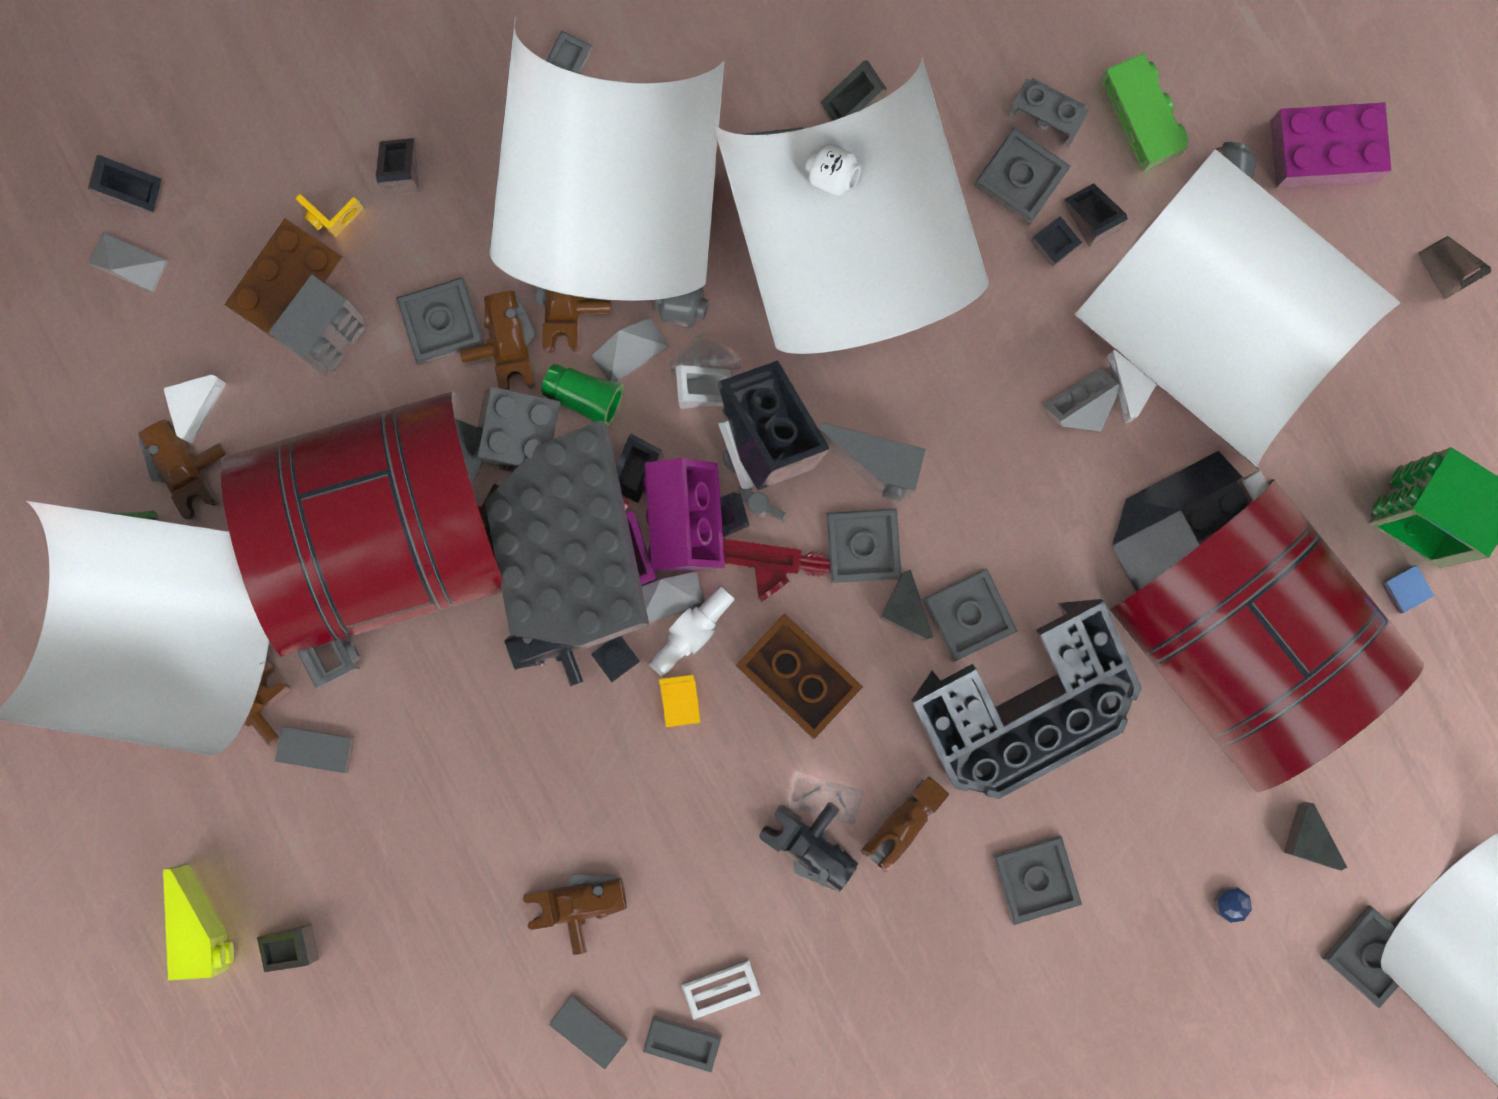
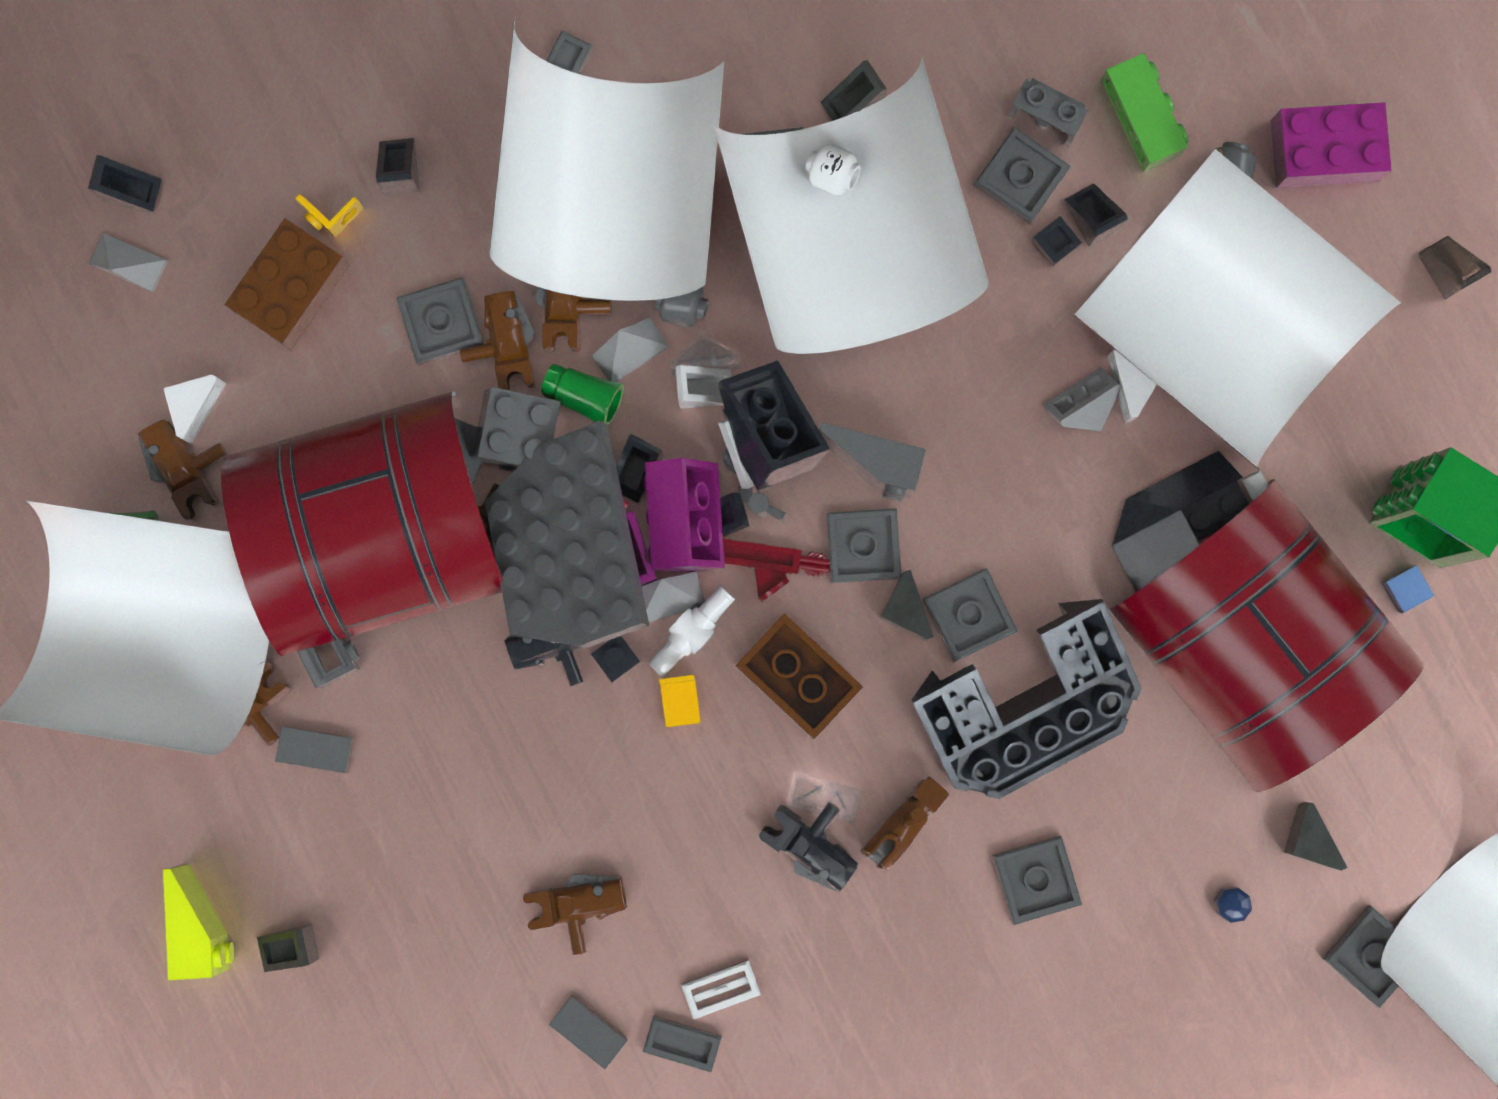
dark grey brick [268,274,366,376] -> none

